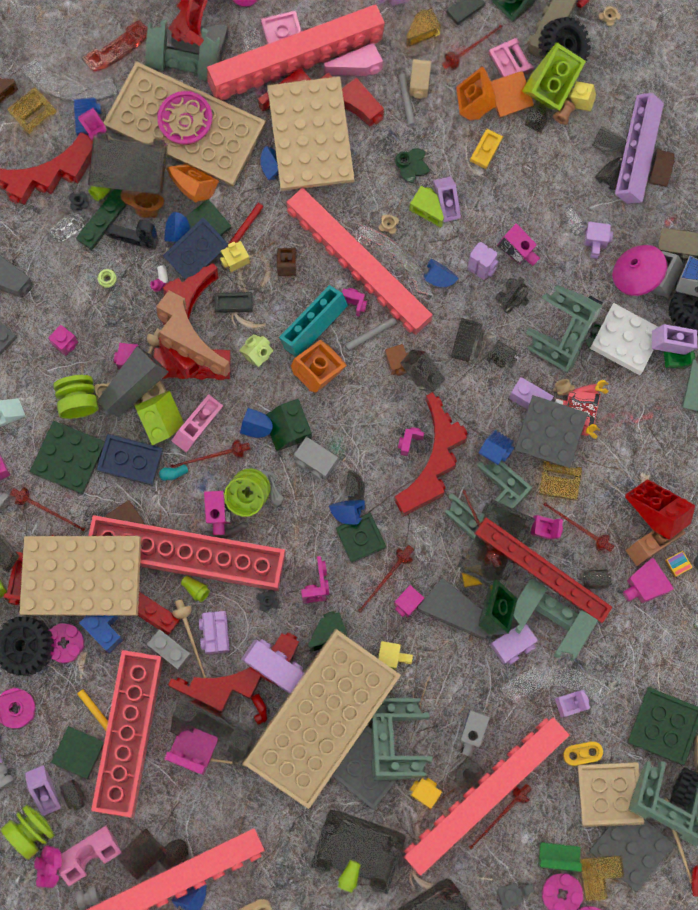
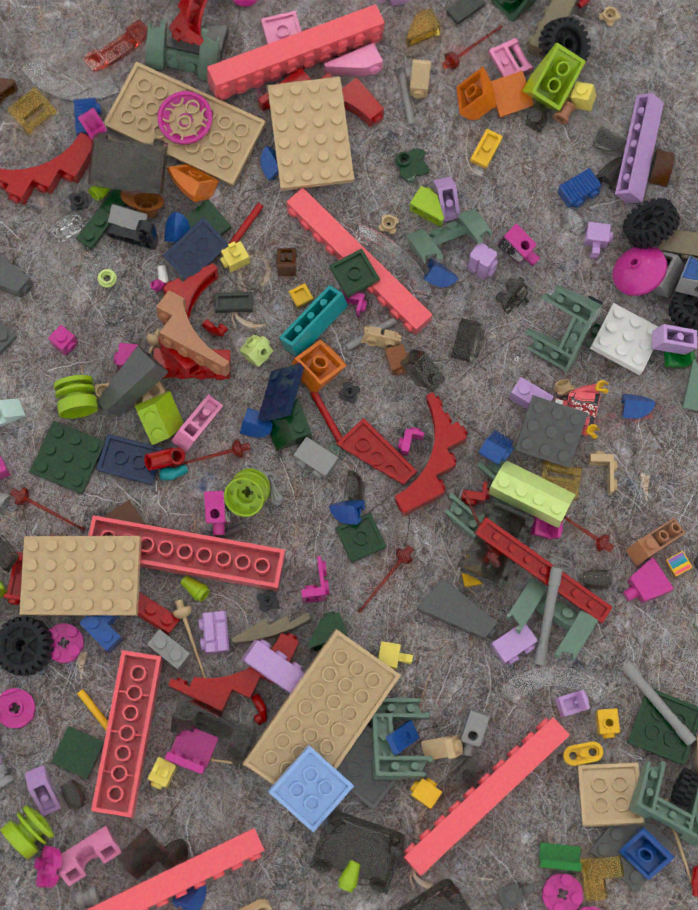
dark pink brick [394,585,425,618] -> none
clear red sword [469,783,532,850] -> none
dark green slope [479,580,518,635] -> none
clear smoke brick [487,340,518,369] -> none
red slope [625,479,695,540] -> none
none -> light grey slope [108,204,148,231]
none -> red piece [144,447,185,470]
none -> light yellow brick [147,757,178,790]
none -> red arm [201,319,228,337]
none -> dark tan slope [231,612,312,645]
none -> dark blue plate [258,363,304,422]
none -> light blue plate [268,745,354,832]
none -> yellow tile [288,283,314,309]
none -> red bar [310,392,342,442]
none -> dark green tile [329,248,380,299]
none -> red wing [336,418,417,486]
none -> black plate [339,382,360,403]
none -> tan hinge [361,325,402,349]
none -> blue plate [386,720,419,755]
none -> sand green wedge [406,208,493,263]
none -> tan bracket [421,734,463,760]
none -> red bracket [461,482,490,506]
none -> yellowish green slope [489,460,576,528]
none -> light grey piece [534,566,563,665]
none -> blue brick [557,168,602,209]
none -> tan bracket [588,451,617,496]
none -> yellow brick [595,708,620,739]
none -> blue slope [619,828,674,880]
none -> blue brick [621,394,656,419]
none -> light grey piece [621,661,697,746]
none -> black wheel [622,197,680,249]

